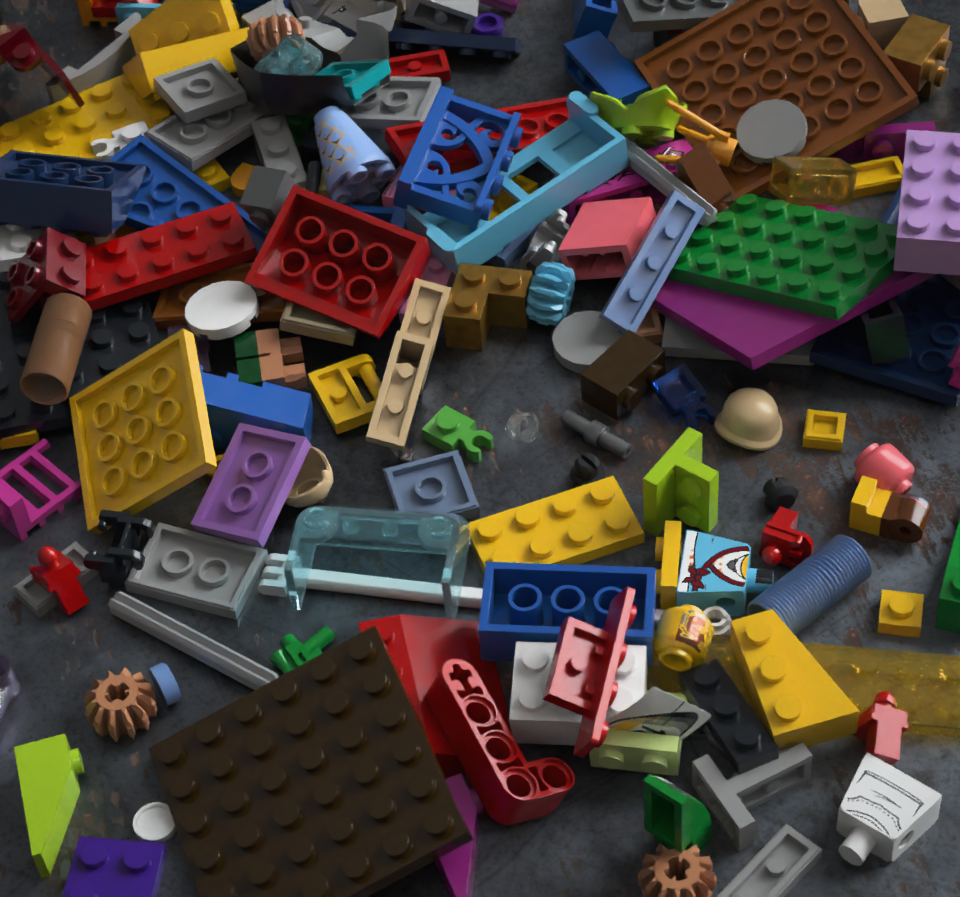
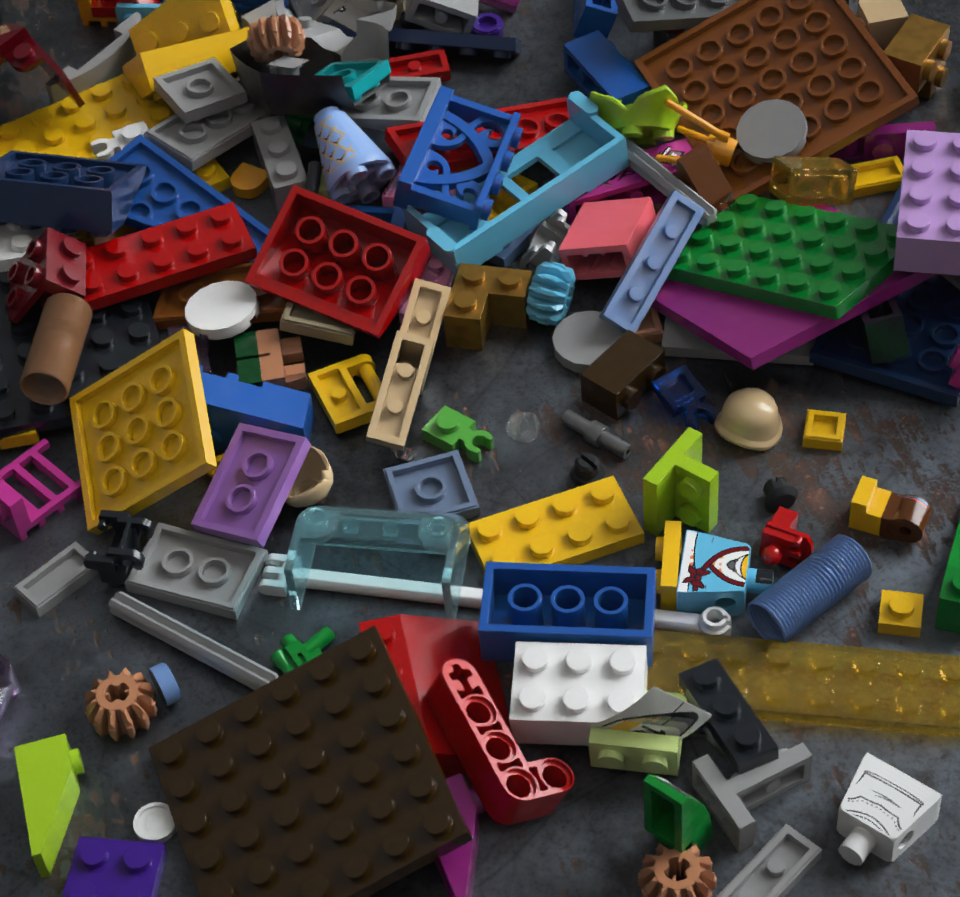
red piece [29,546,89,615] -> none
dark grey brick [239,165,299,238] -> none
clear light blue piece [255,33,323,76] -> none
red bracket [542,586,637,758] -> none
yellow head [653,604,714,671] -> none
yellow wedge [731,609,859,750] -> none
piece [853,691,909,765] -> none
coral head [854,443,914,495] -> none

